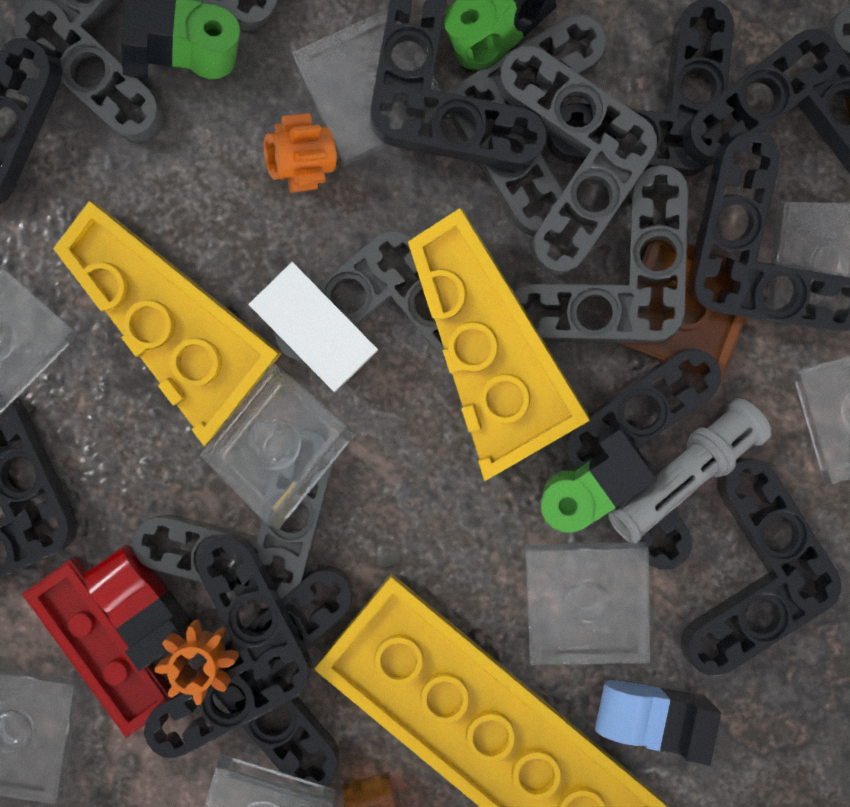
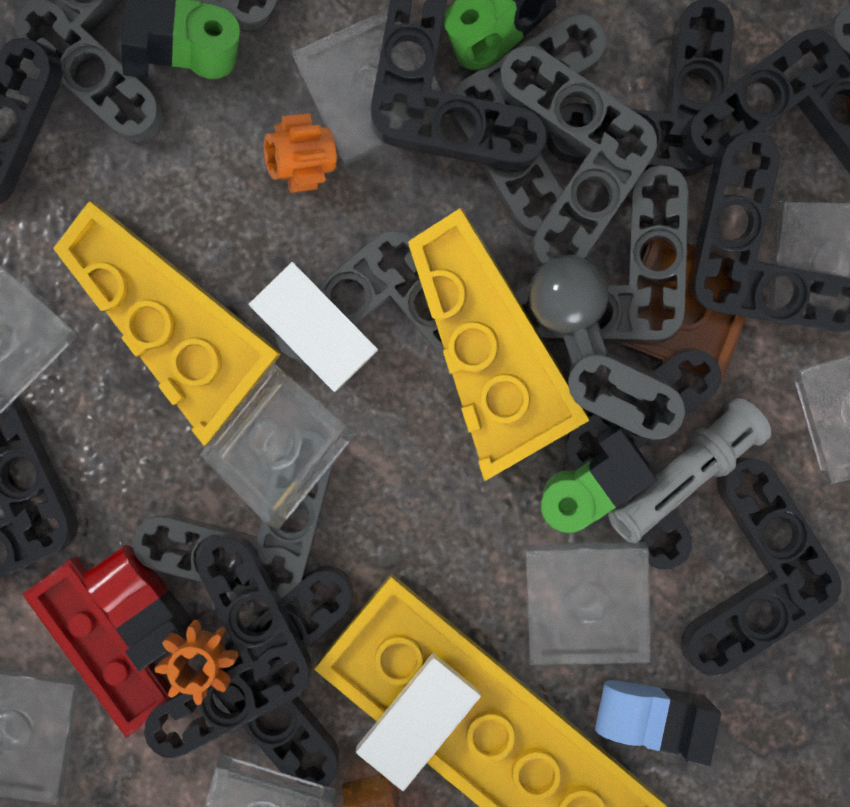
none -> white tile [356,653,481,791]
none -> dark grey beam [528,255,685,440]

